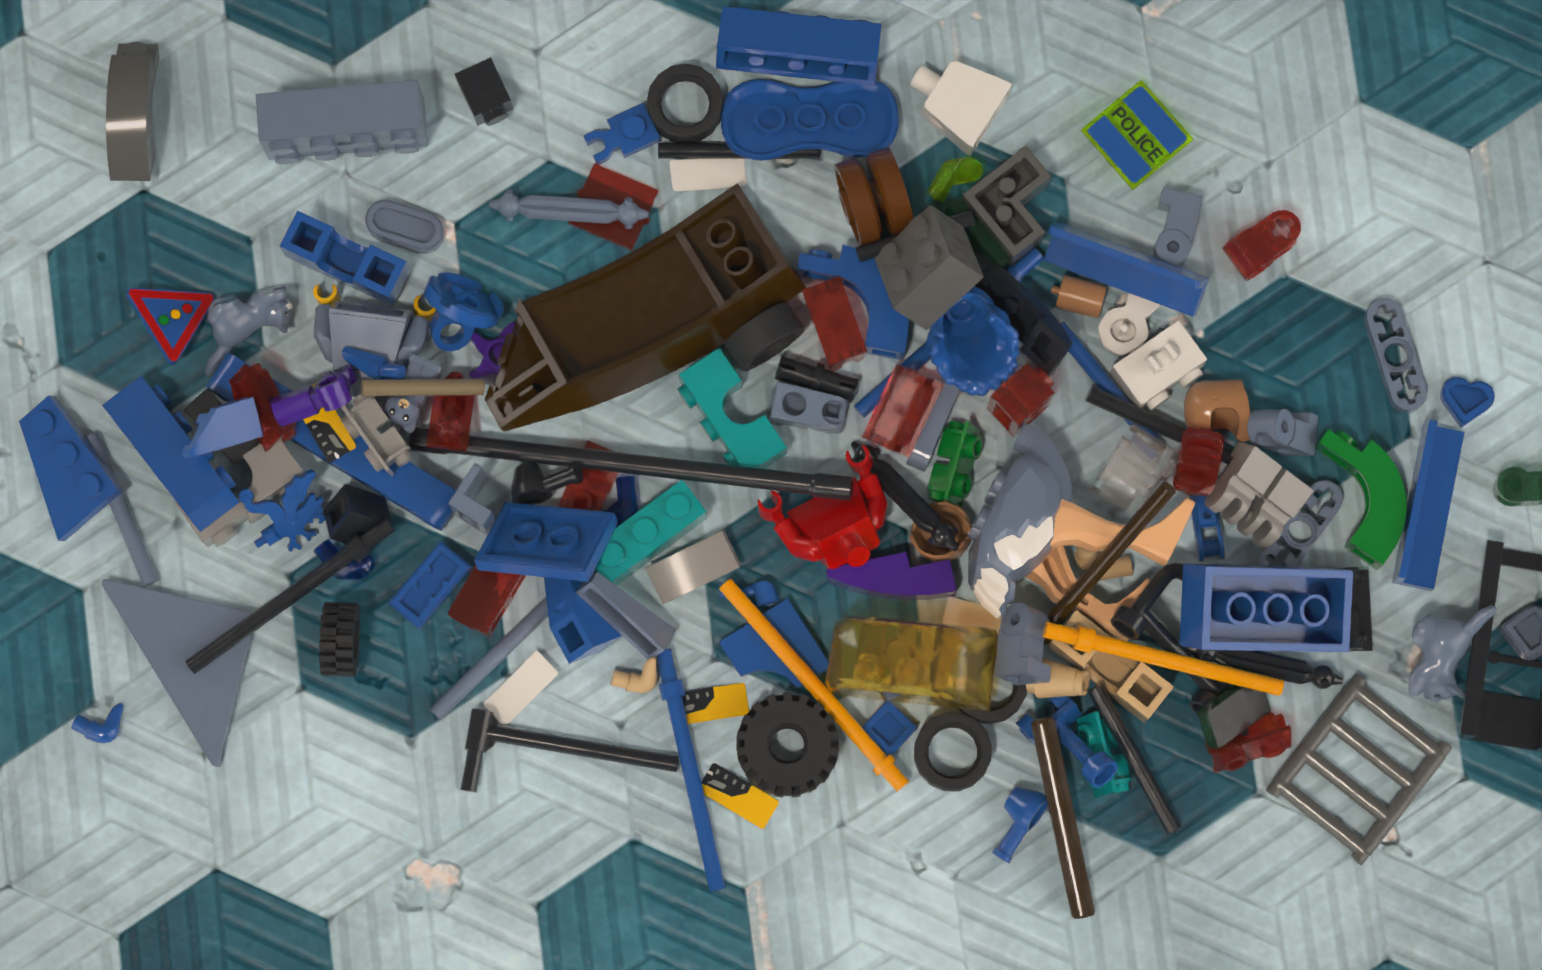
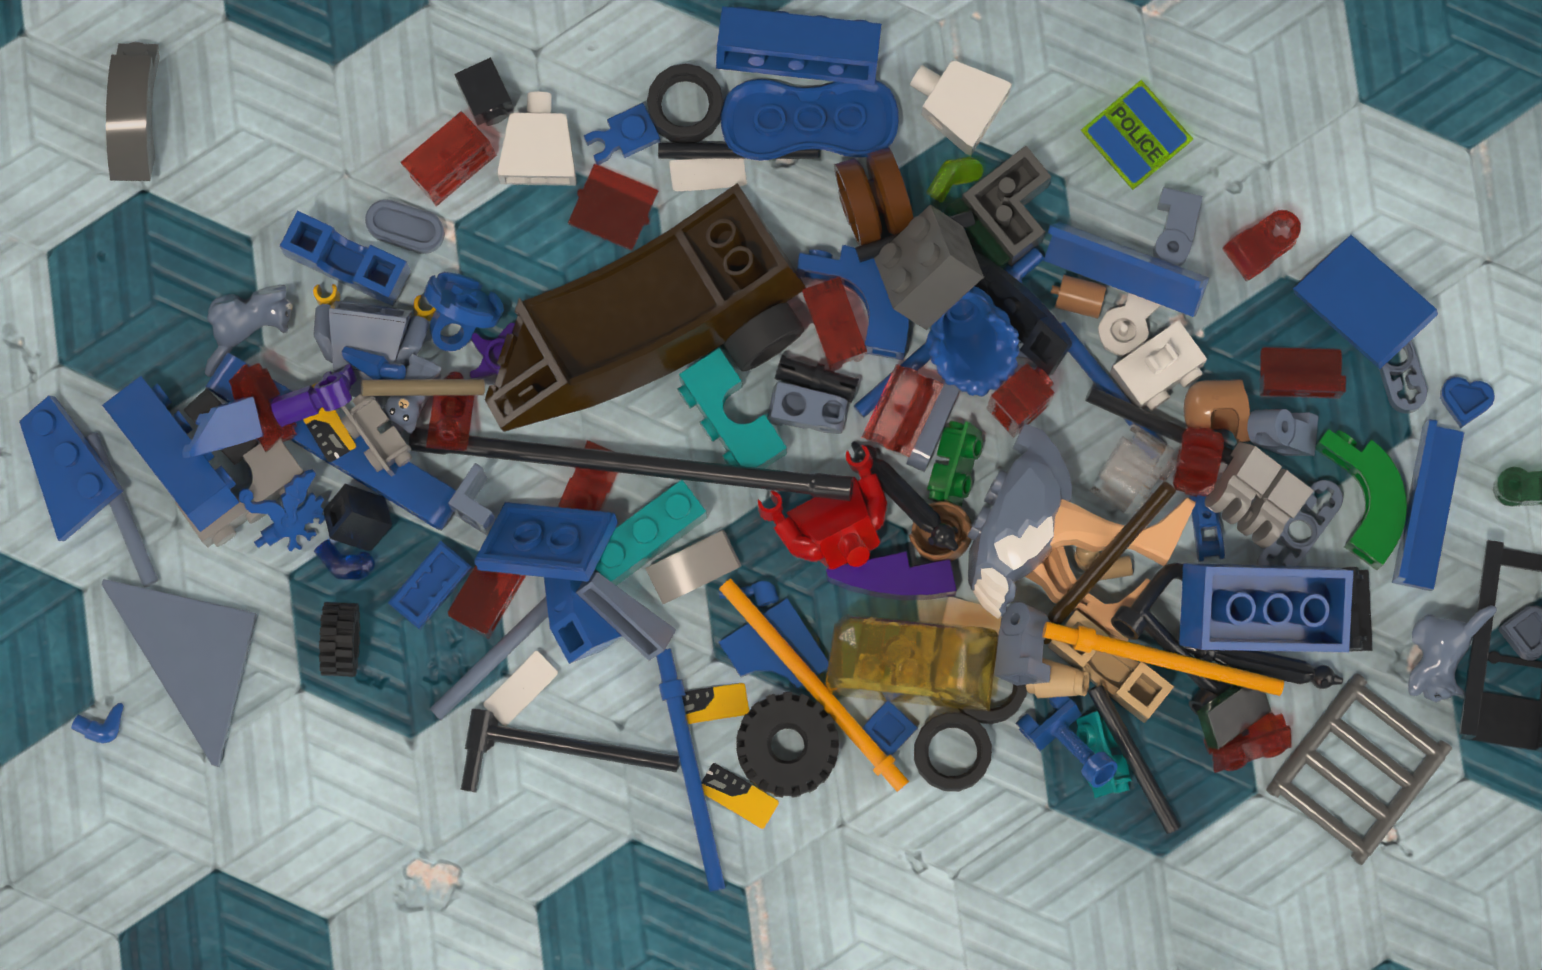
piece [126,288,215,365] -> none
black bar [185,518,395,674] -> none
sand blue brick [255,80,428,164] -> none
sand blue wheel [489,190,649,229] -> none
black bar [511,463,584,505] -> none
clear blue arm [602,476,638,528] -> none
tan animal [610,657,657,693] -> none
blue bar [992,786,1048,863] -> none
dark brown axle [1031,717,1095,919] -> none
none -> clear red hinge [400,111,497,207]
none -> white torso [498,91,577,186]
none -> clear red panel [1259,347,1346,399]
none -> blue tile [1293,235,1438,369]

